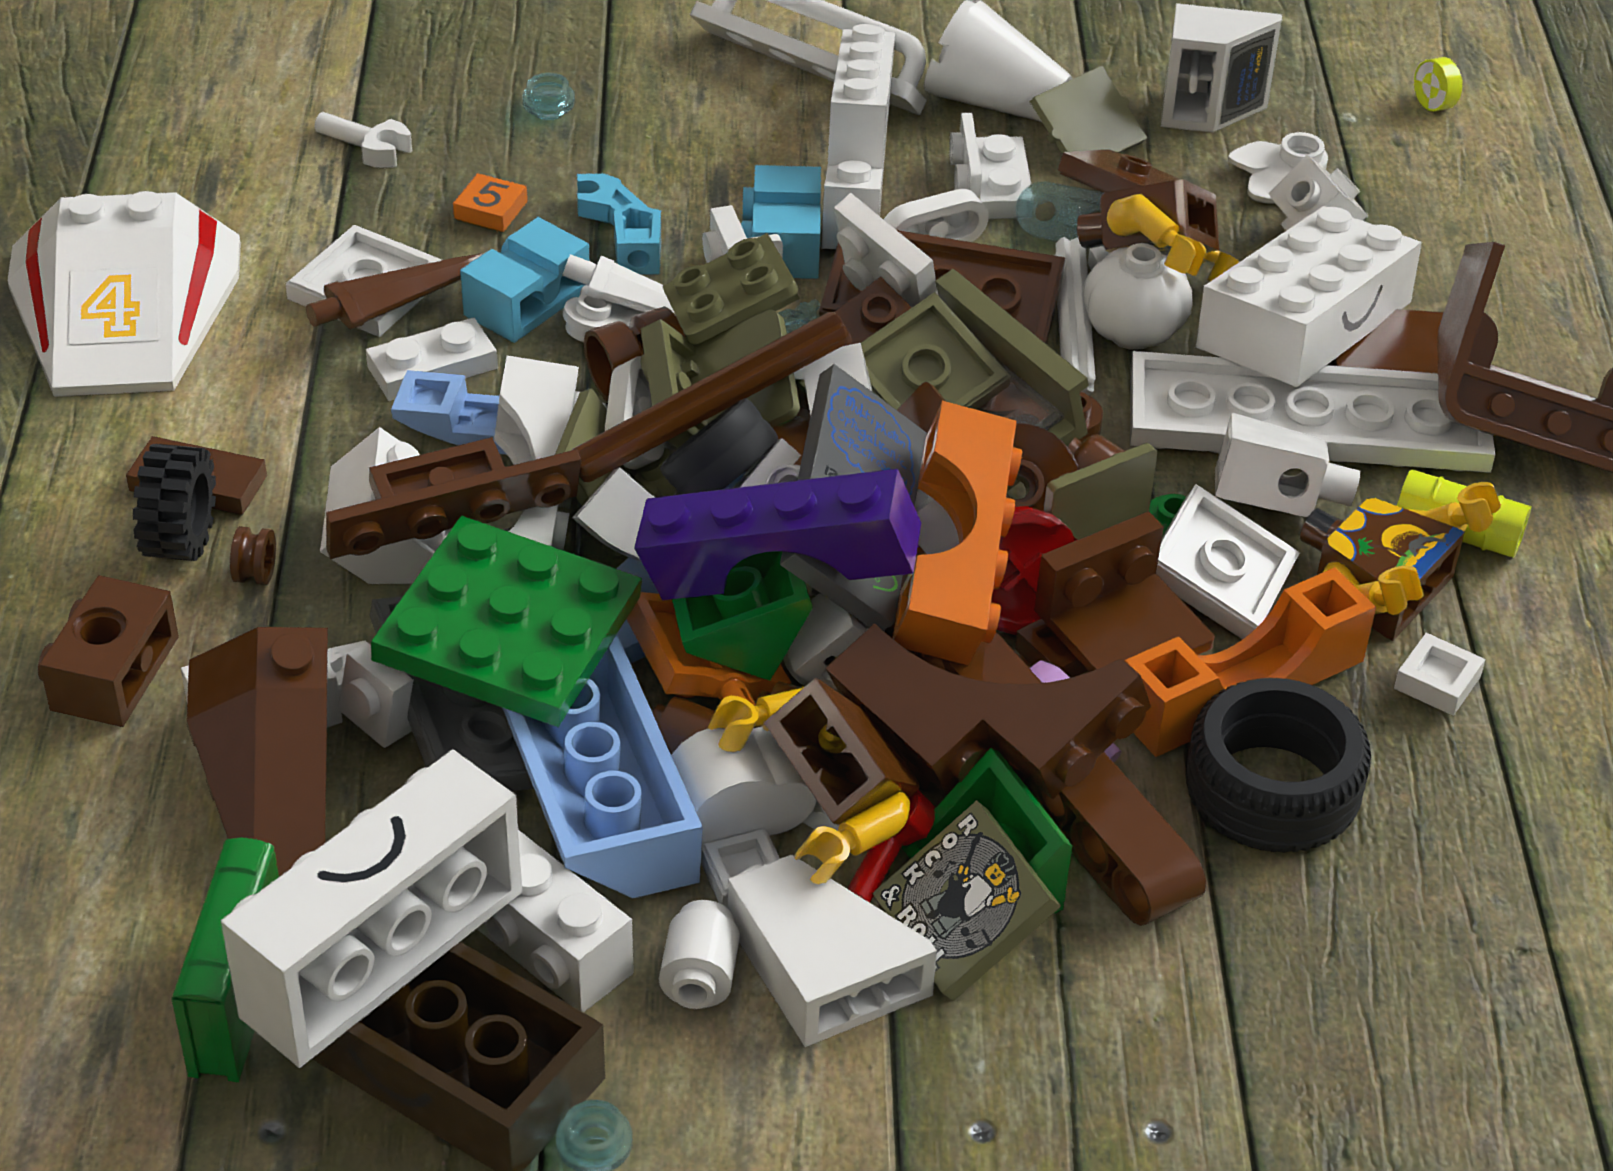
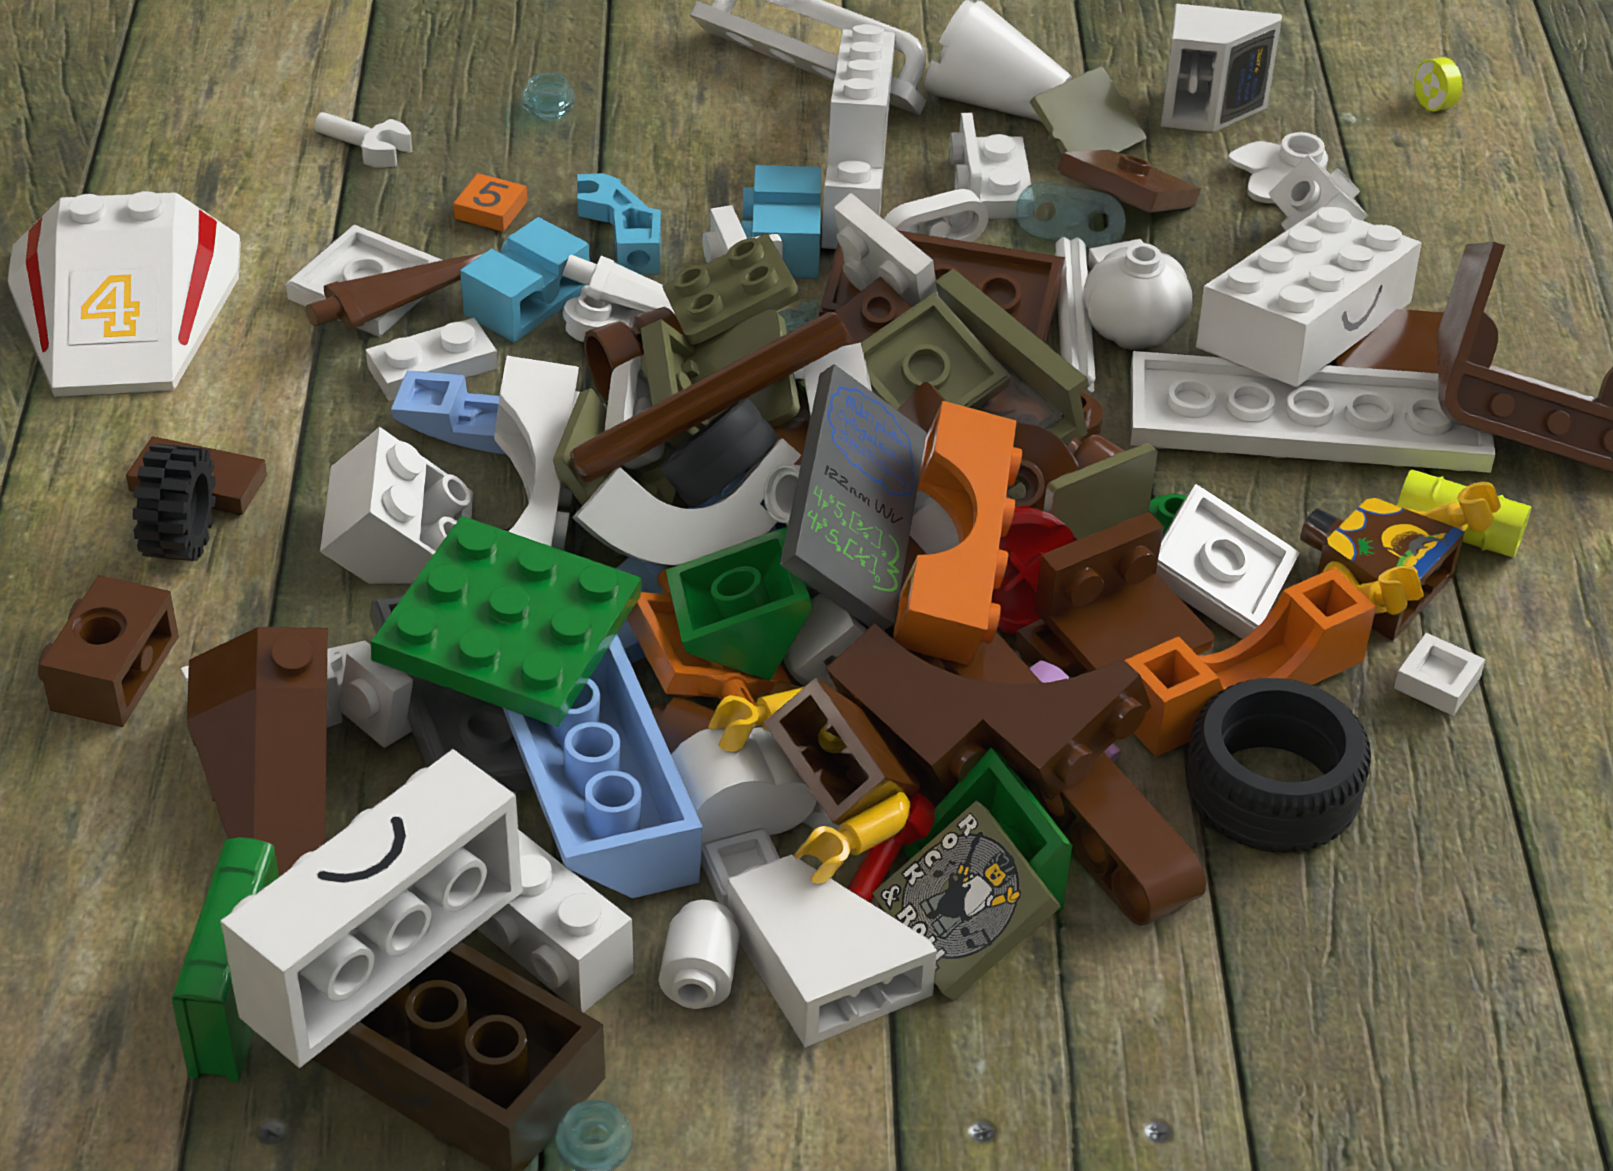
reddish brown bush [230,526,276,585] -> none
reddish brown bracket [326,437,581,560] -> none
dark purple arch [634,469,921,600] -> none
torso [1077,179,1239,282] -> none
white torso [1215,412,1360,517] -> none

